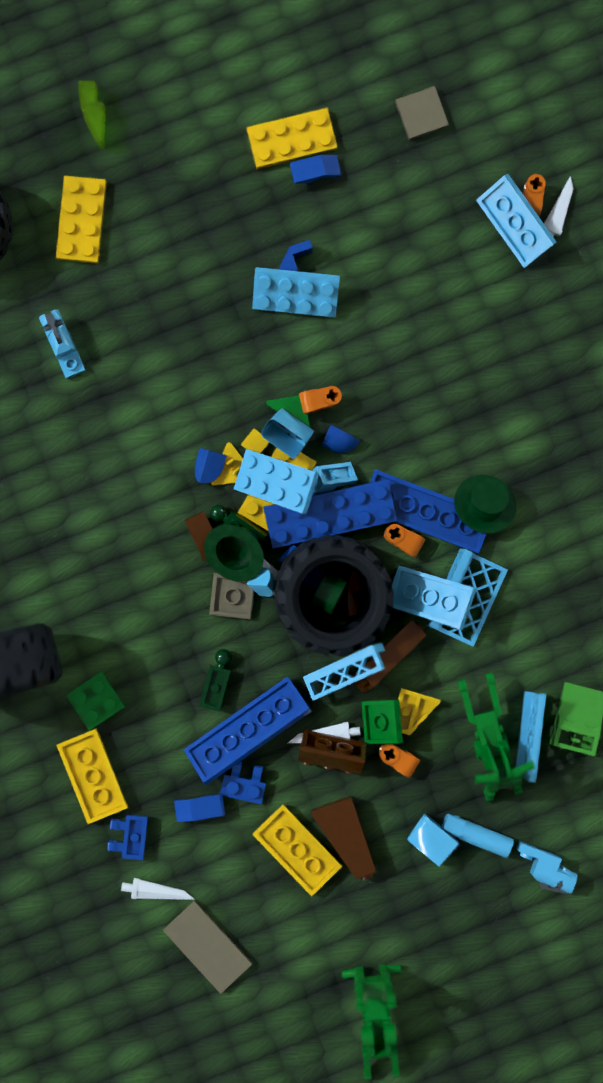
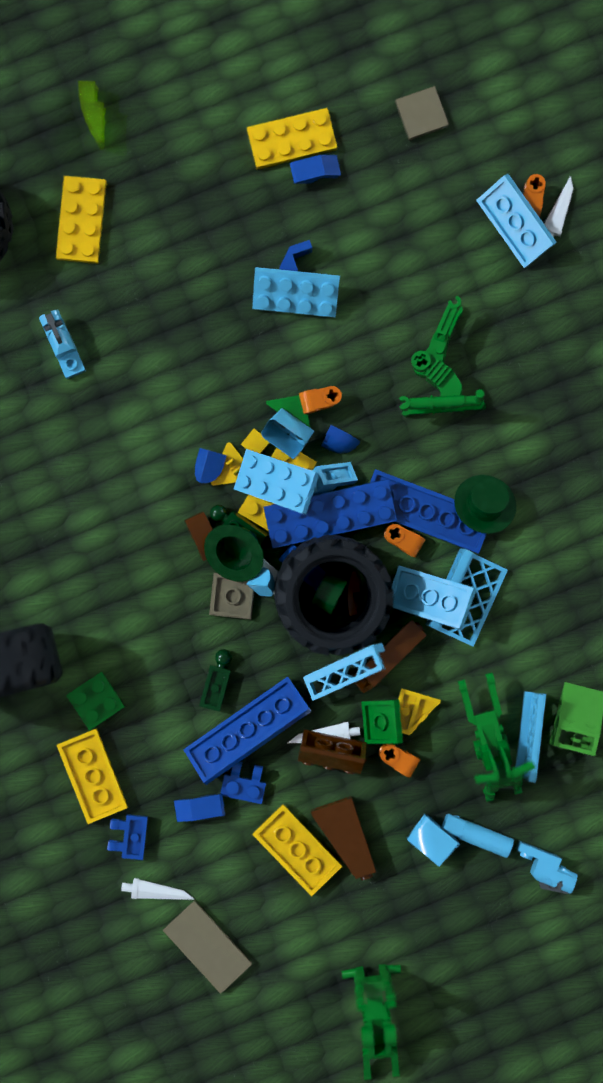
none -> green piece [399,296,486,417]

